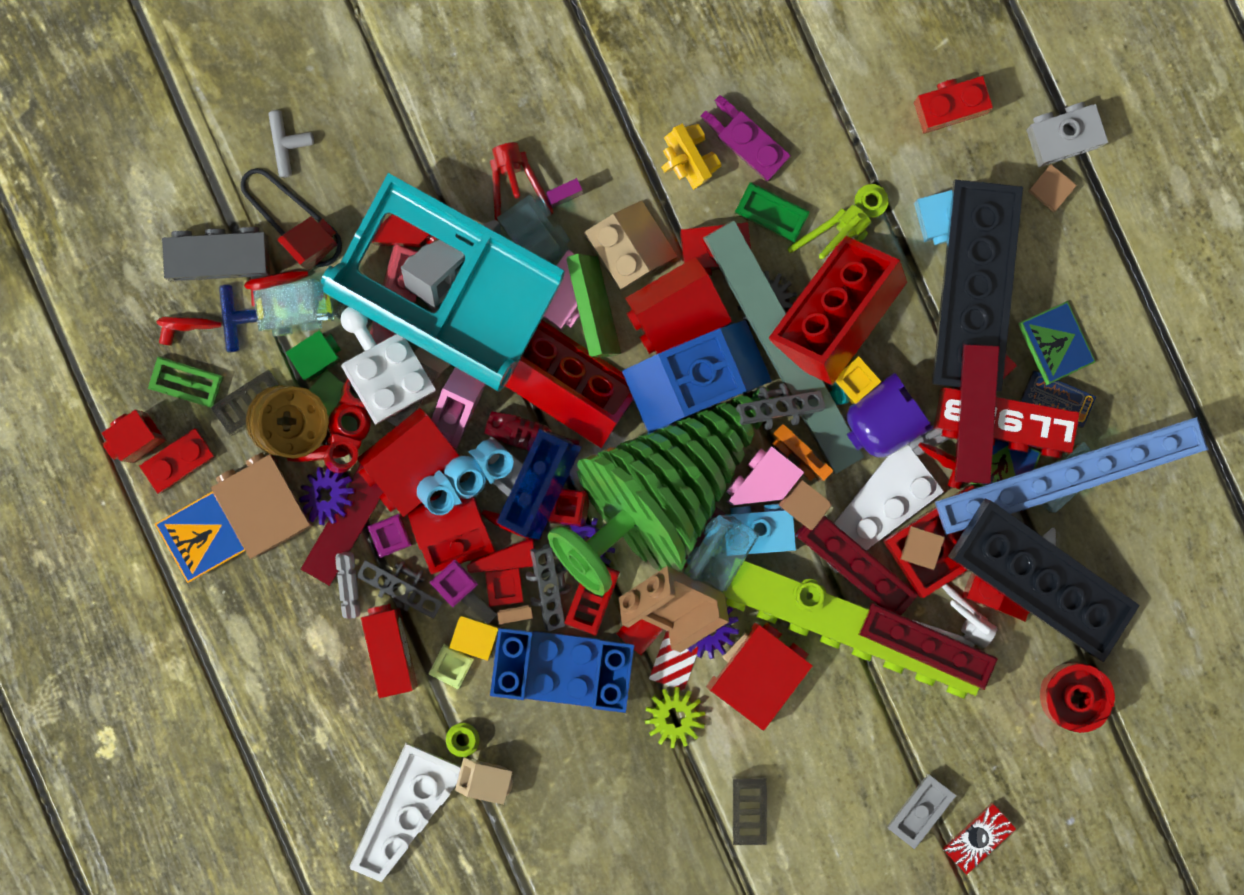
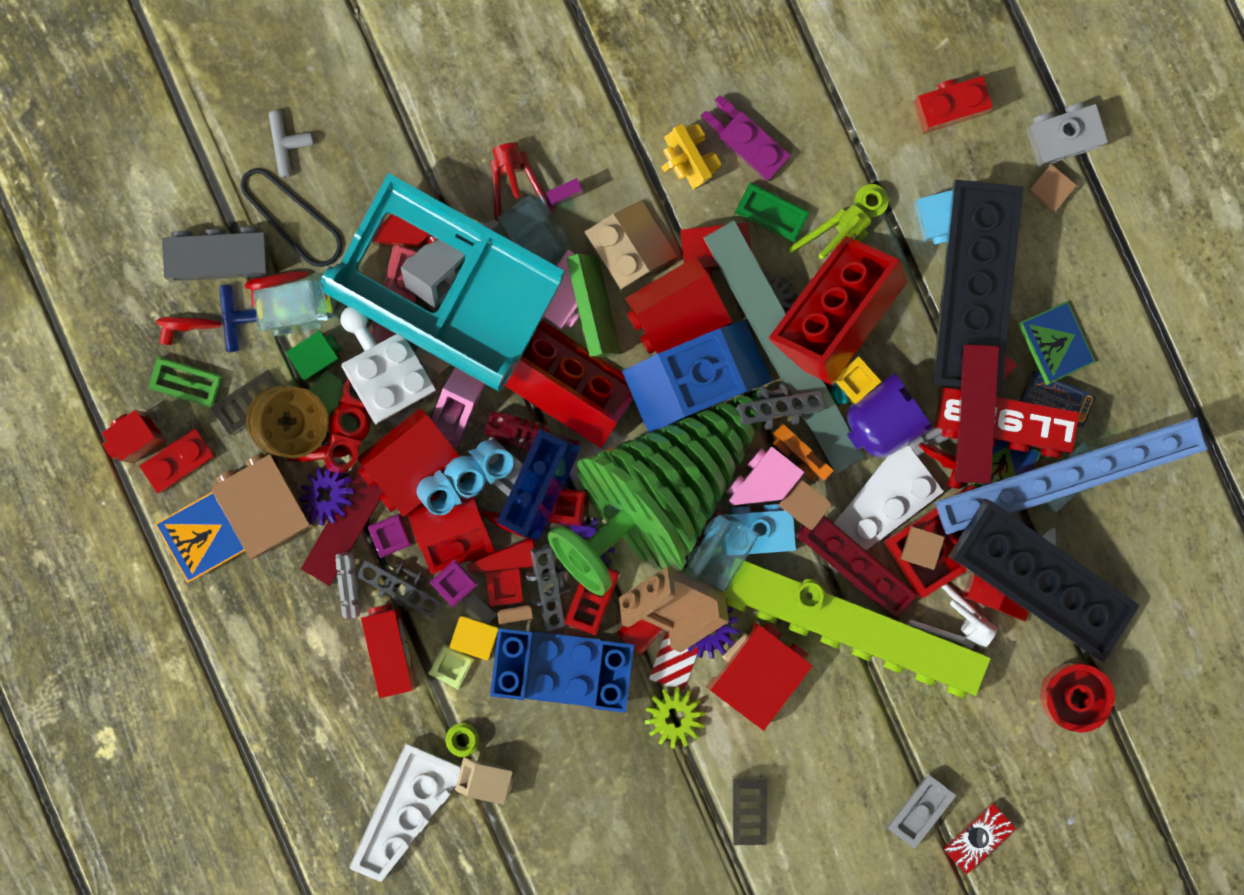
red slope [277,216,338,272] -> none
dark red tile [858,603,998,690] -> none

